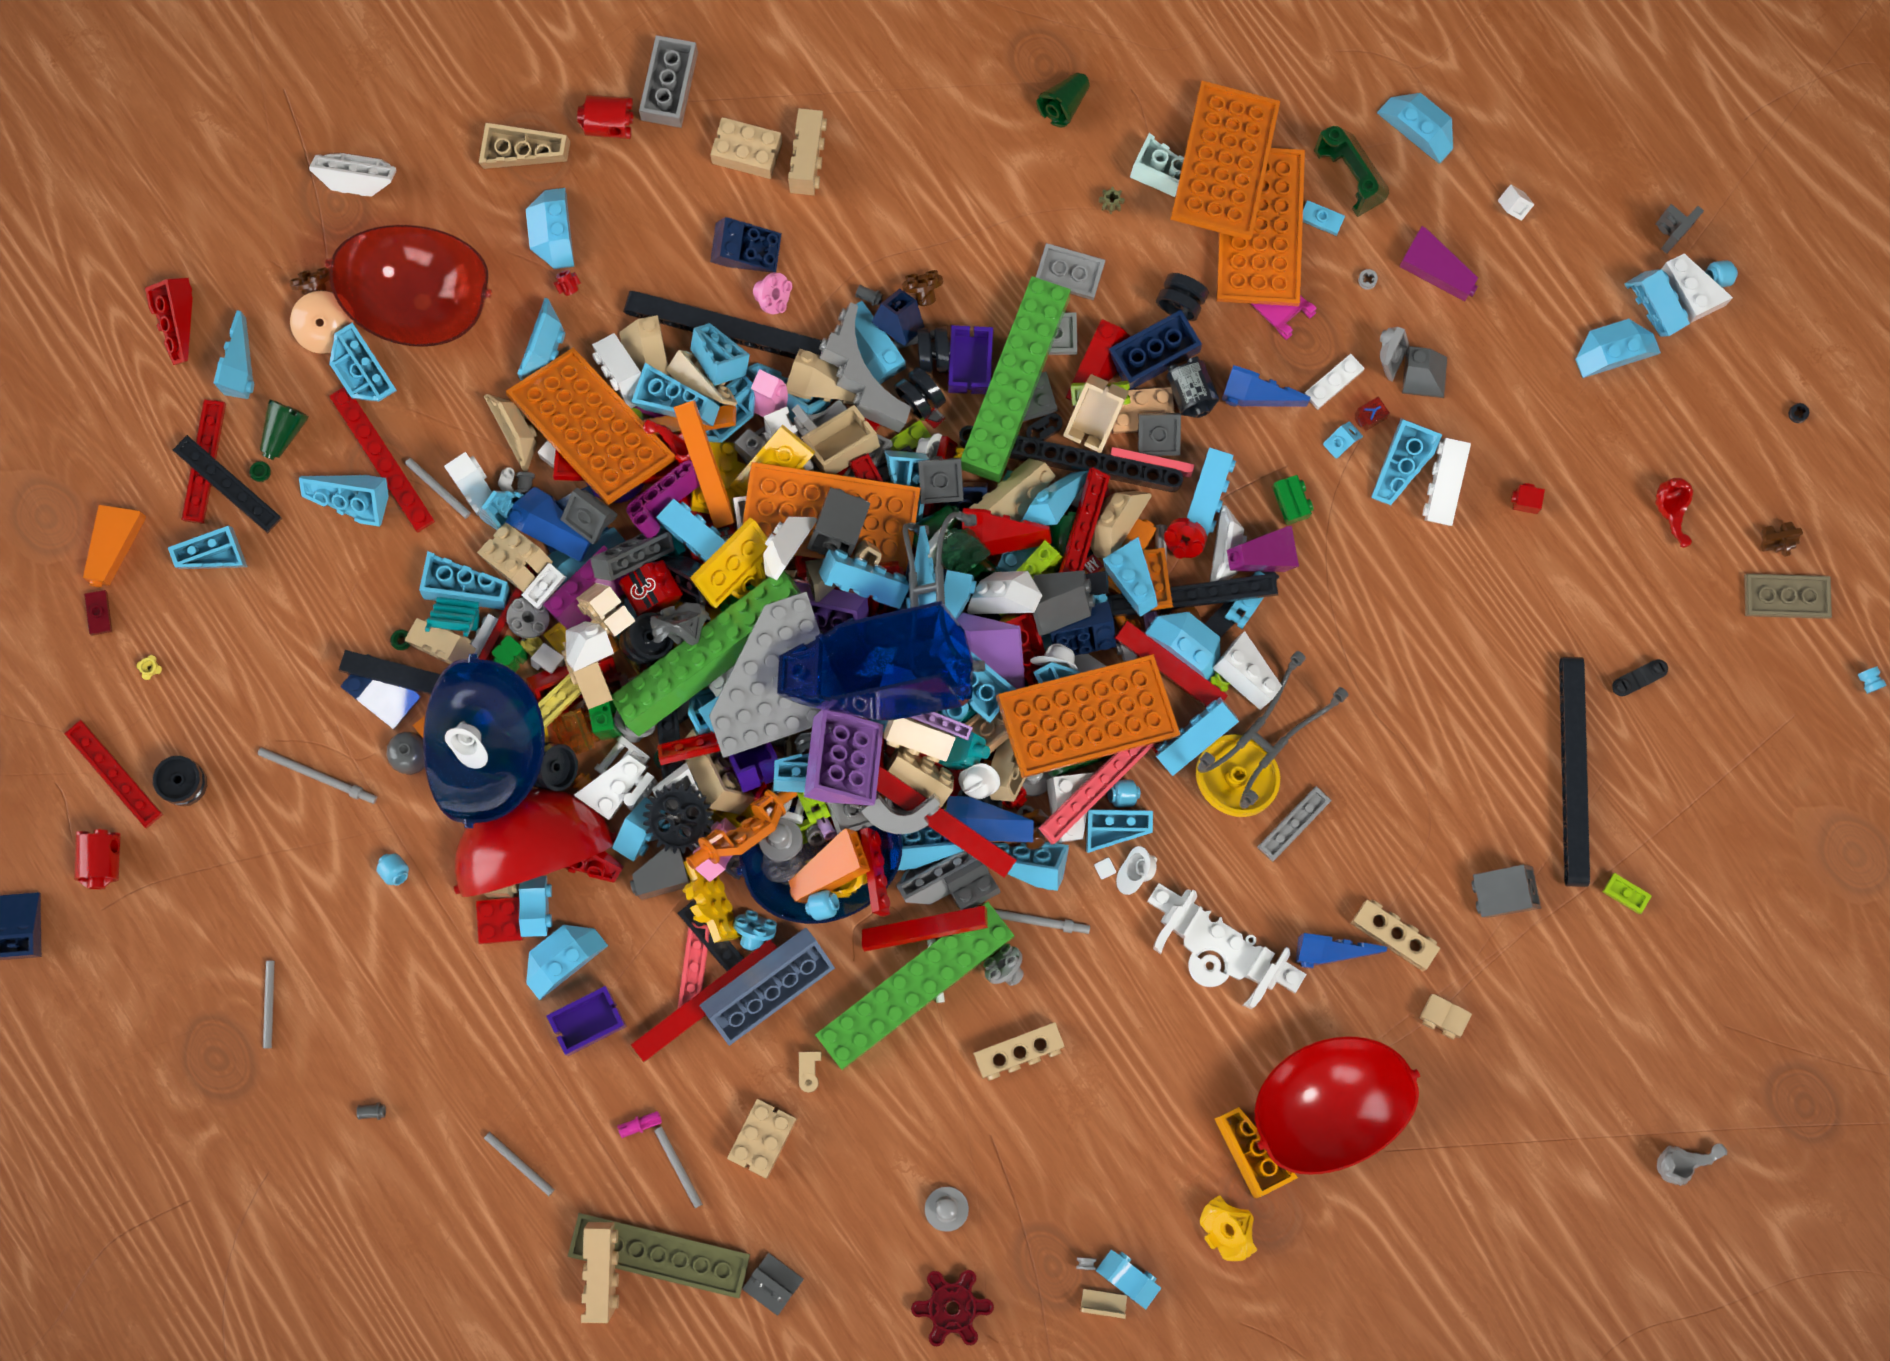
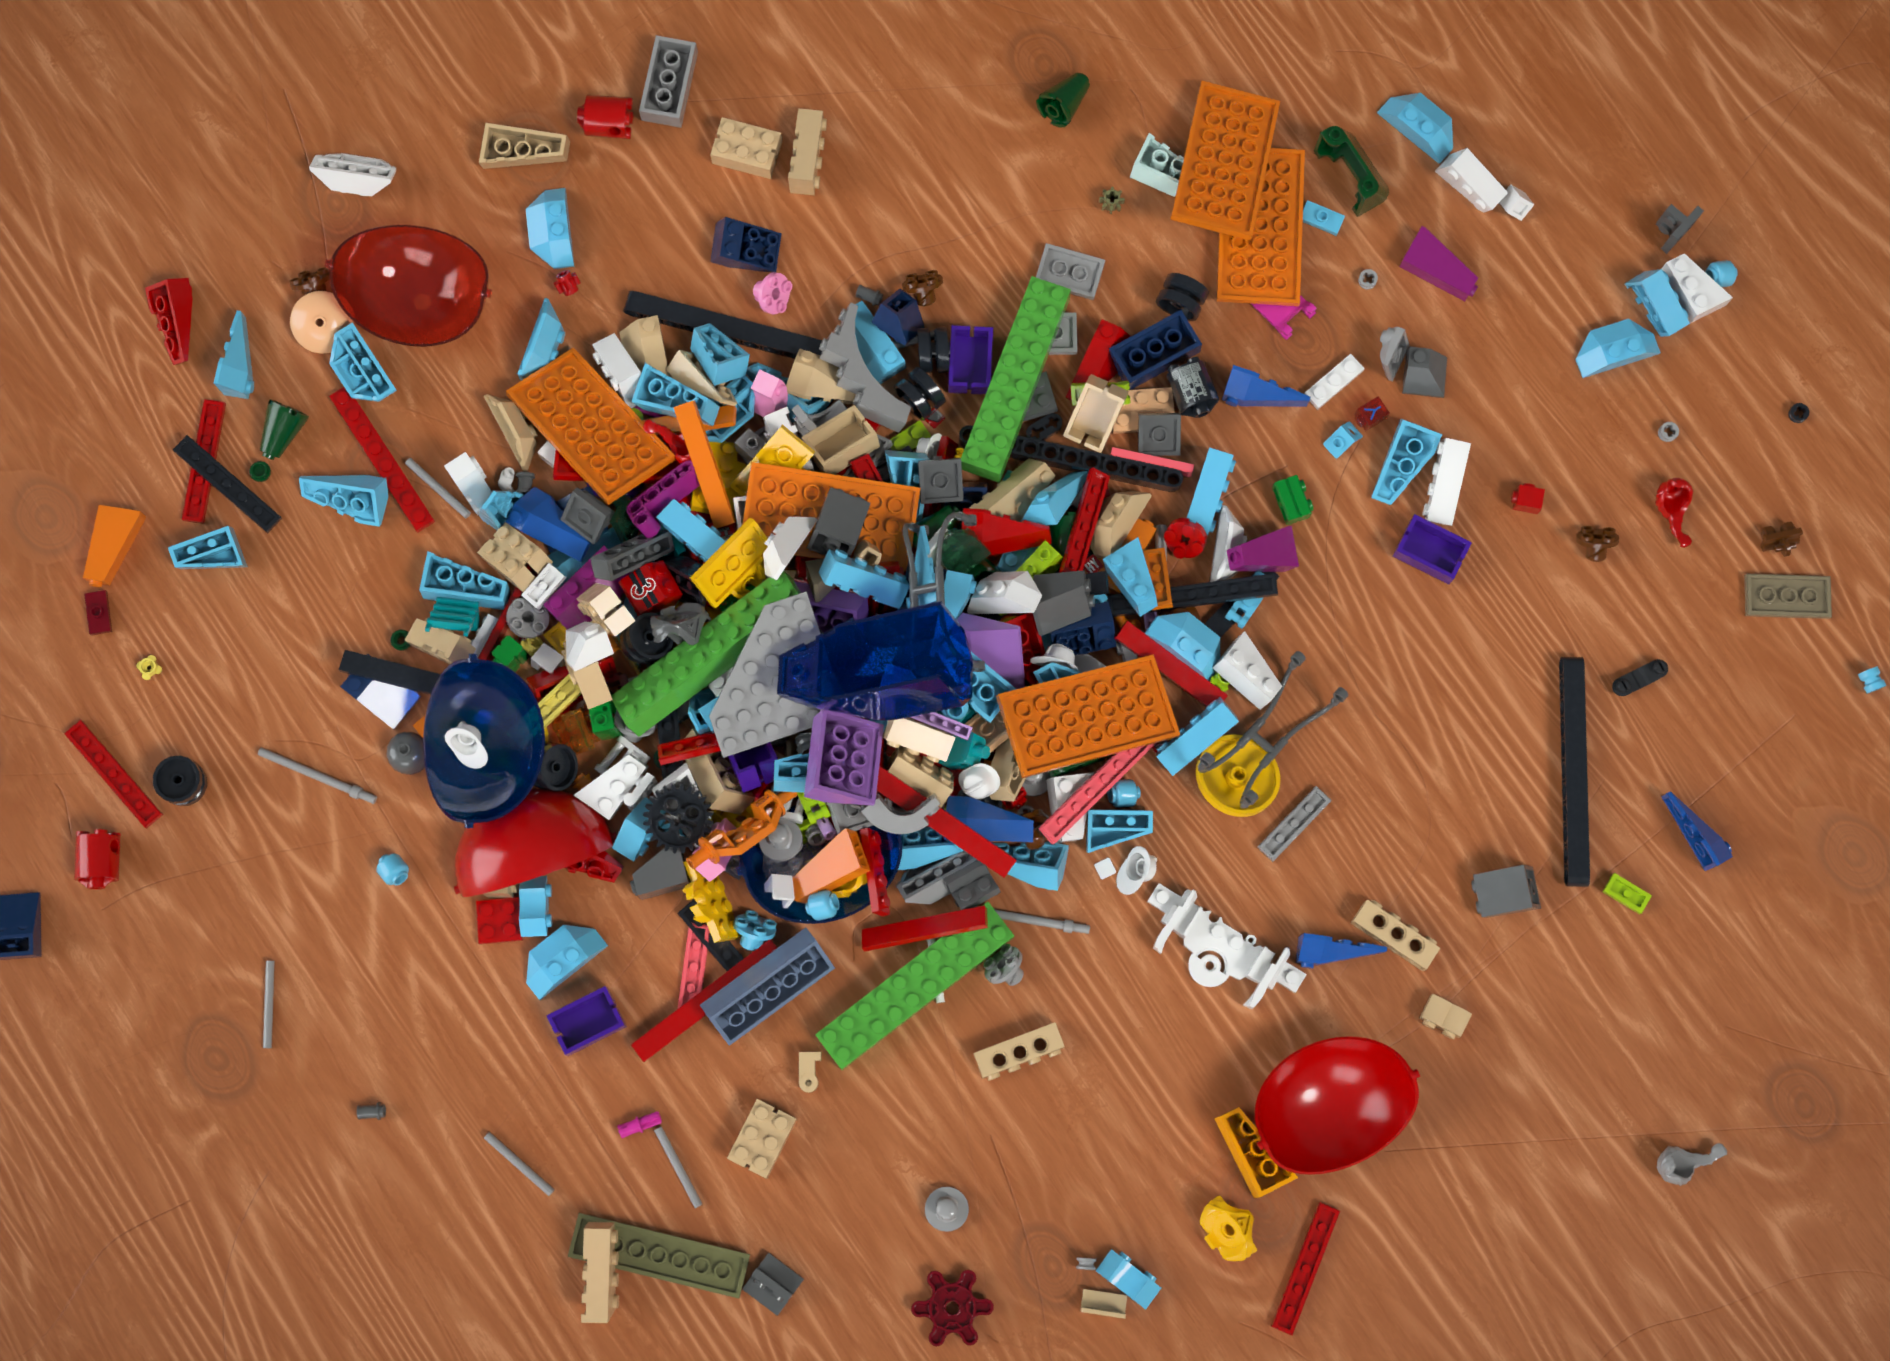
none -> clear green slope [610,494,639,543]
none -> white panel [764,874,795,908]
none -> red tile [1271,1202,1340,1336]
none -> dark purple piece [1392,514,1472,584]
none -> white wedge [1435,148,1508,213]
none -> reddish brown plate [1576,526,1619,562]
none -> light grey bush [1658,422,1679,442]
none -> blue wedge [1661,791,1733,871]

